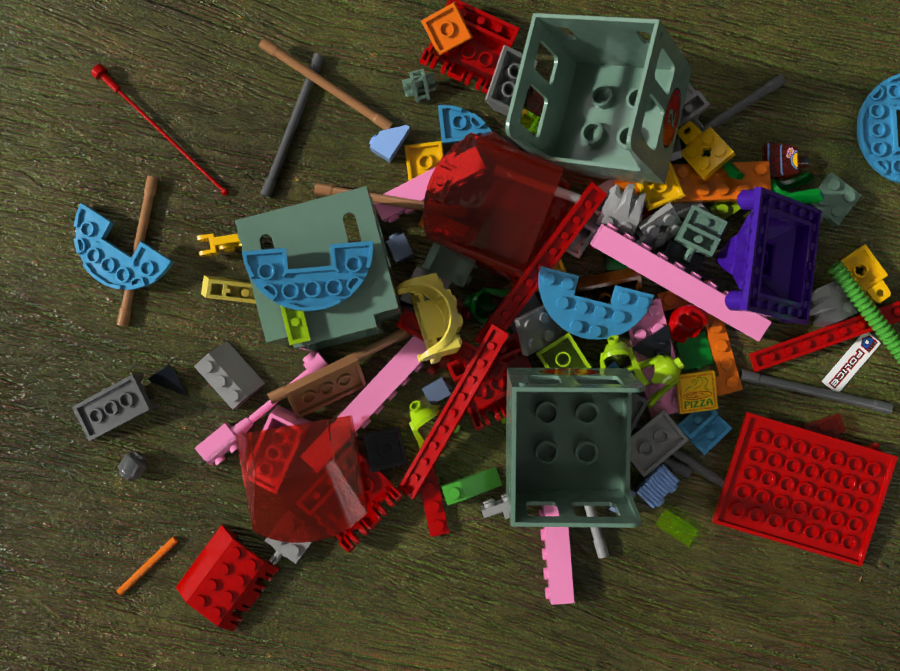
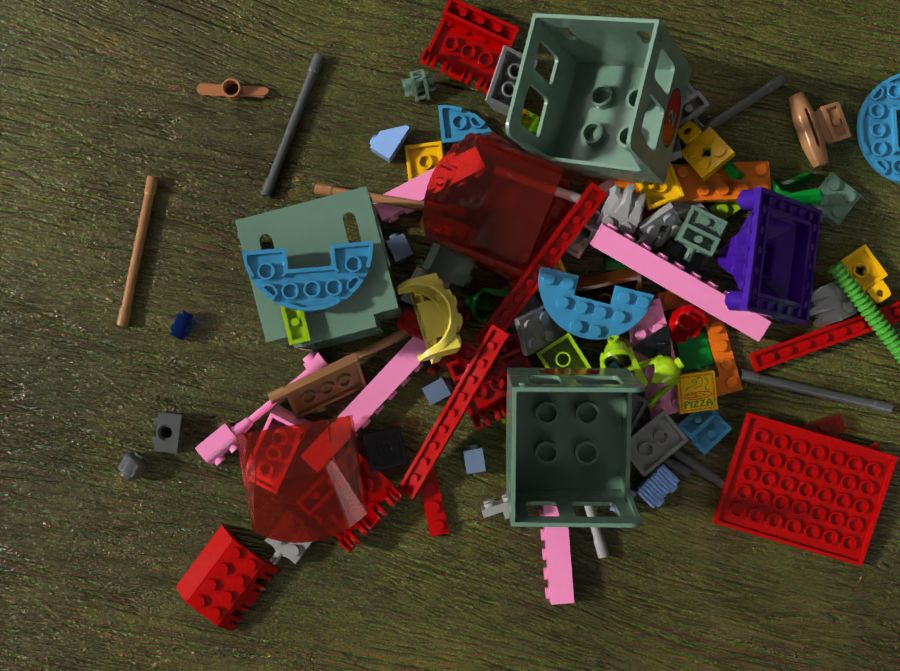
dark grey plate [72,372,160,441] -> none
dark azure plate [74,203,174,290] -> none
red piece [90,63,229,196] -> none
orange bar [116,536,178,596] -> none
black piece [148,365,188,396] -> none
light grey slope [194,341,266,410] -> none
yellow plate [197,233,242,257] -> none
light yellow slope [201,275,256,304] -> none
medium nougat piece [259,37,393,130] -> none
lime piece [409,400,461,449] -> none
orange tile [421,2,473,56] -> none
bright green slope [442,467,502,505] -> none
clear red plate [527,87,544,116] -> none
clear neon green plate [655,509,699,547] -> none
clear red torso [762,142,809,180] -> none
white sticker [822,332,881,392] -> none
none -> dark grey brick [152,412,186,454]
none -> clear blue brick [170,310,196,340]
none -> nougat piece [197,78,269,101]
none -> sand blue brick [463,444,486,474]
none -> medium nougat plate [788,92,852,169]

